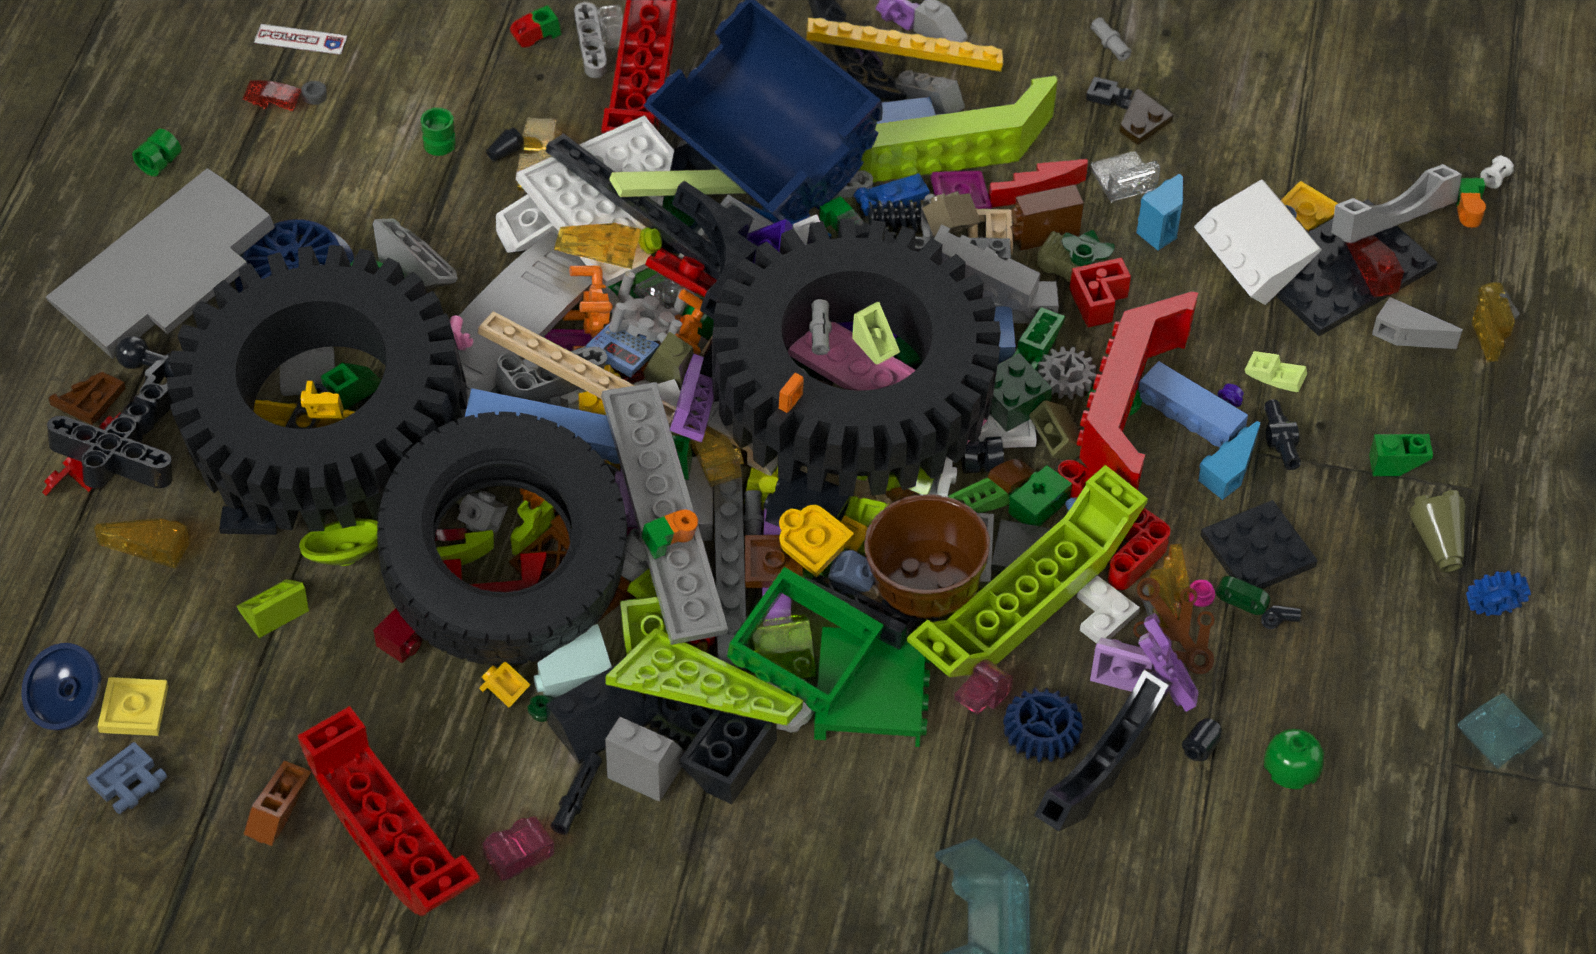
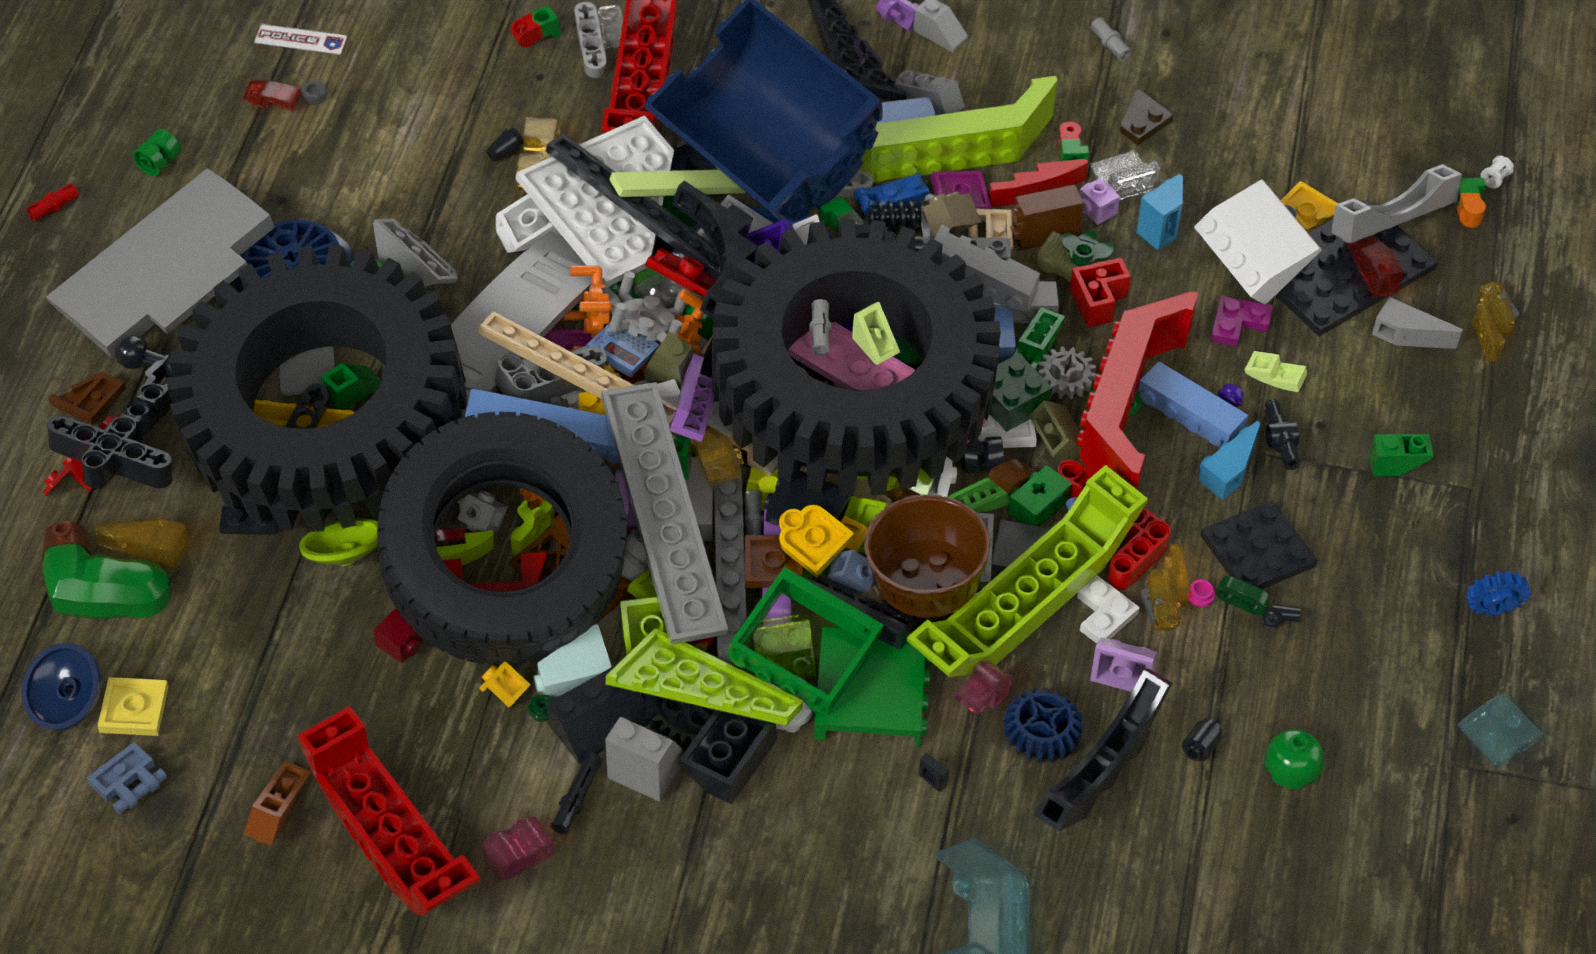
lime slope [237,579,309,638] -> none
yellow bracket [301,381,344,418] -> none
green wheel [421,107,456,156] -> none
bright pink arm [449,316,473,351] -> none
clear yellow slope [554,223,641,269] -> none
lime plate [638,228,662,254] -> none
leg [641,509,698,560] -> none
orange tile [779,373,804,413] -> none
yellow plate [806,18,1003,71] -> none
black plate [1086,77,1133,109] -> none
reddish brown plant [1133,578,1215,675] -> none
medium lavender wing [1139,613,1199,712] -> none
olive cone [1409,490,1466,572] -> none
none -> red pin [26,183,79,222]
none -> green piece [42,521,172,620]
none -> black tile [919,753,949,792]
none -> leg [1058,121,1089,161]
none -> lavender brick [1080,178,1120,225]
none -> magenta plate [1211,296,1273,346]

